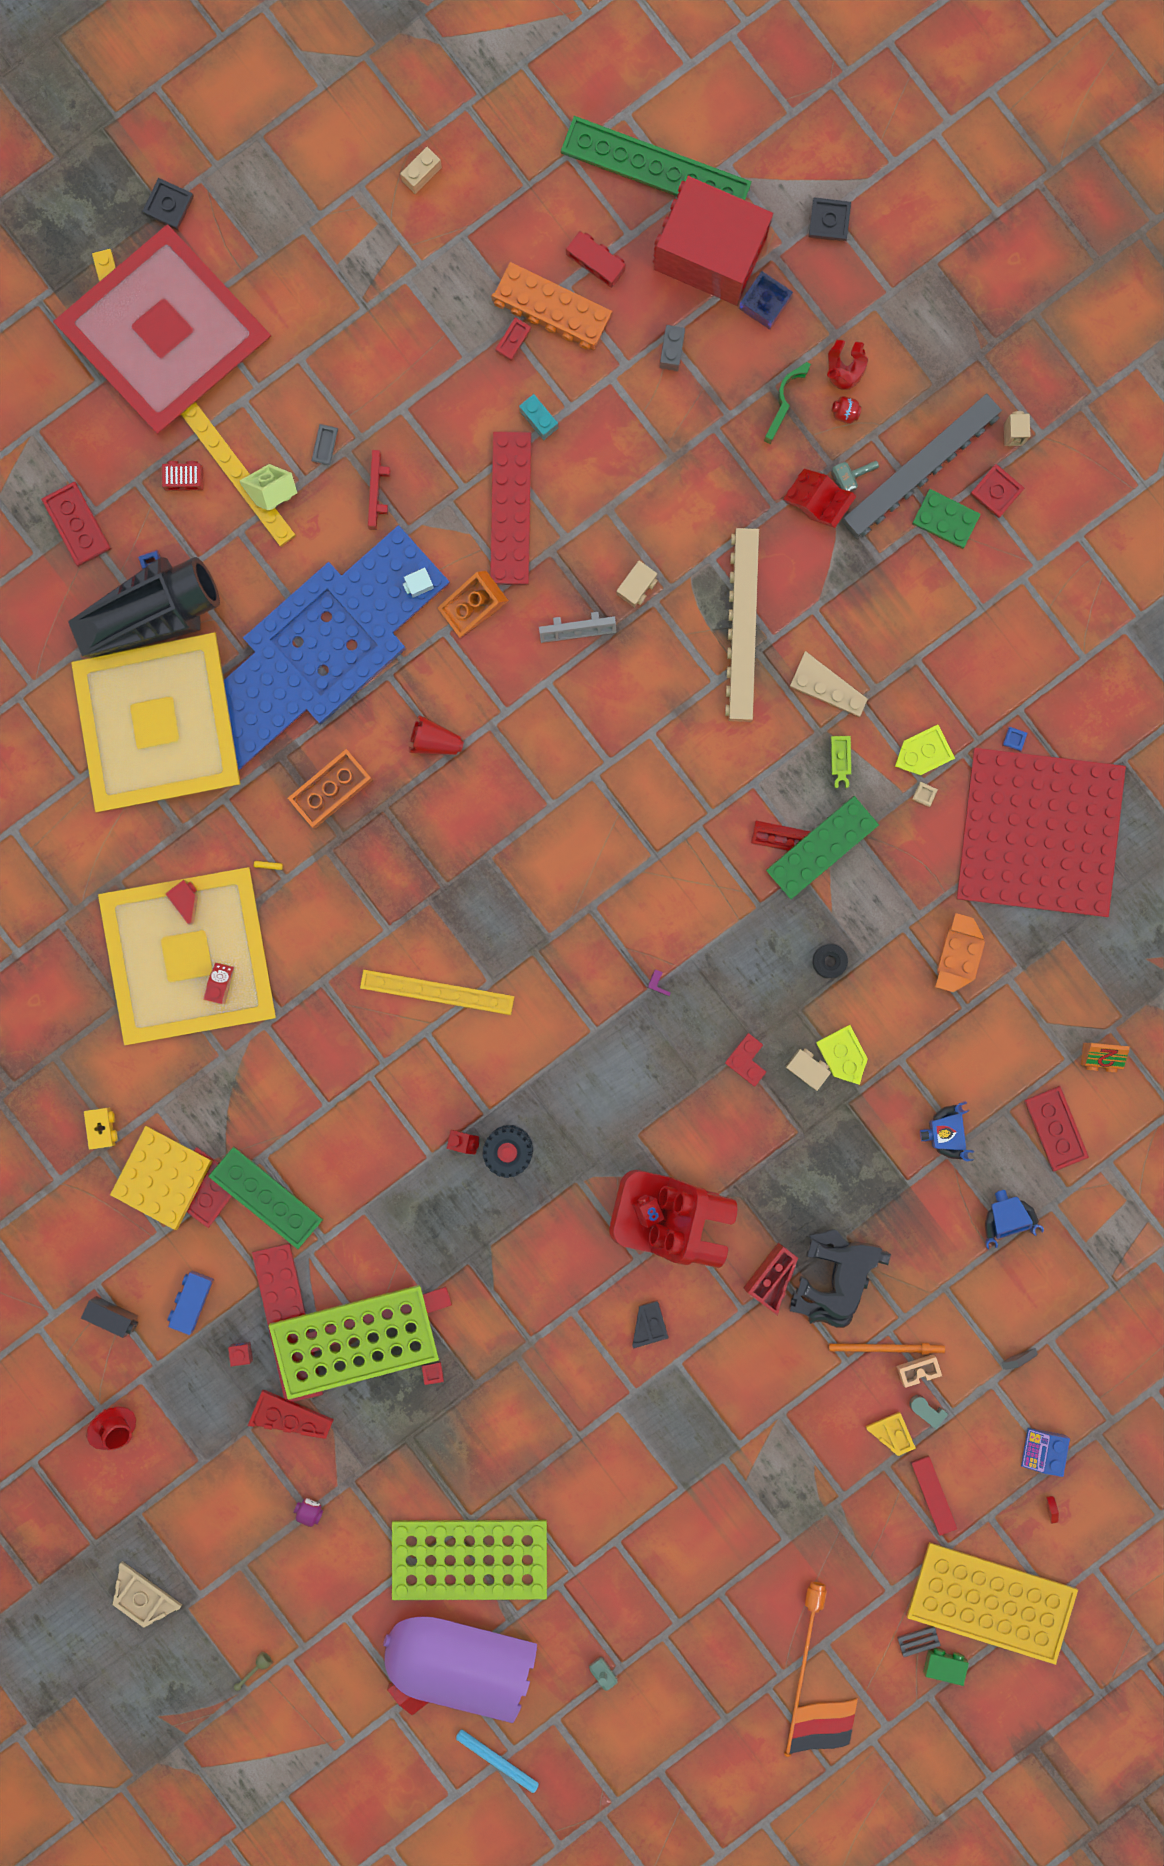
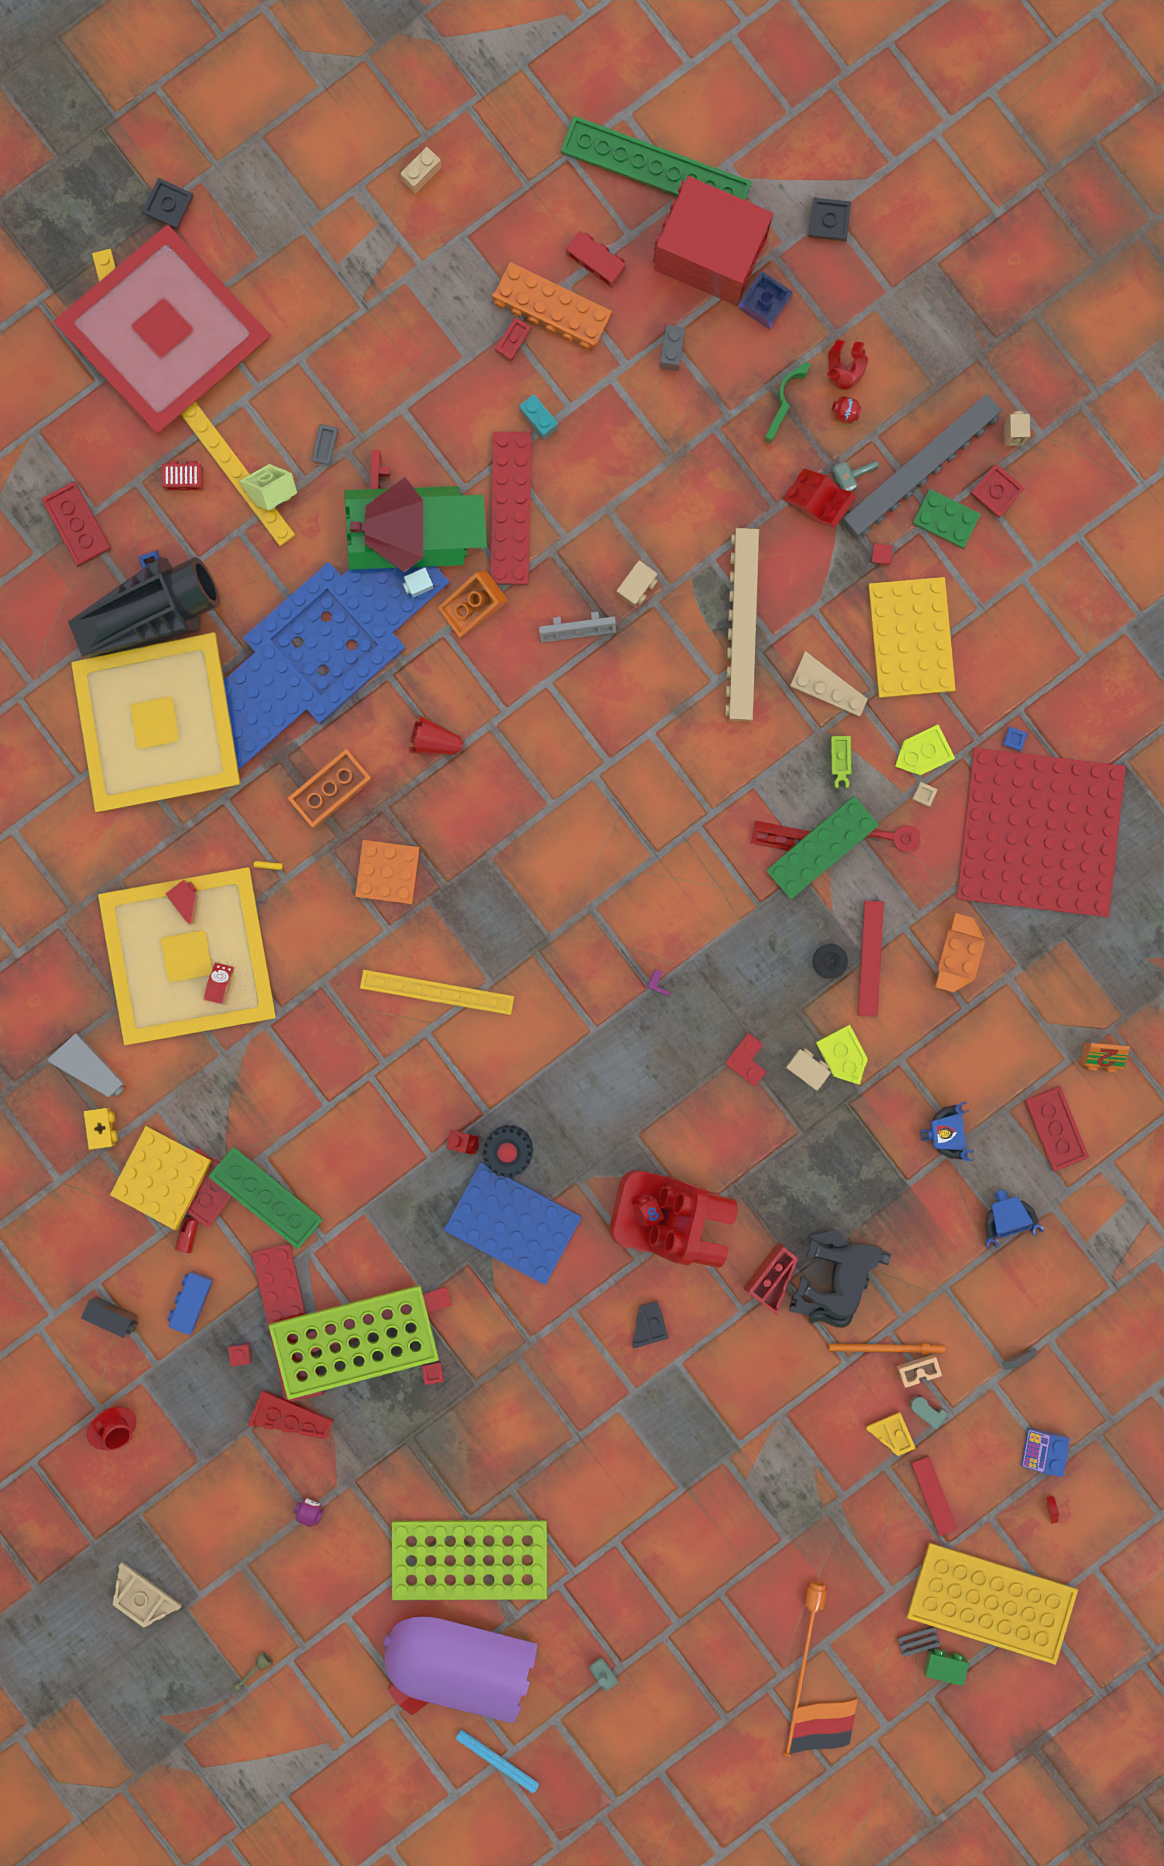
none -> light grey slope [47,1033,126,1097]
none -> red hinge [175,1216,198,1254]
none -> green panel [344,486,487,570]
none -> dark red panel [350,477,423,572]
none -> orange plate [355,840,420,904]
none -> blue plate [444,1162,582,1285]
none -> red tile [858,901,884,1016]
none -> red piece [867,825,920,852]
none -> yellow plate [868,577,956,698]
none -> red tile [871,543,893,565]

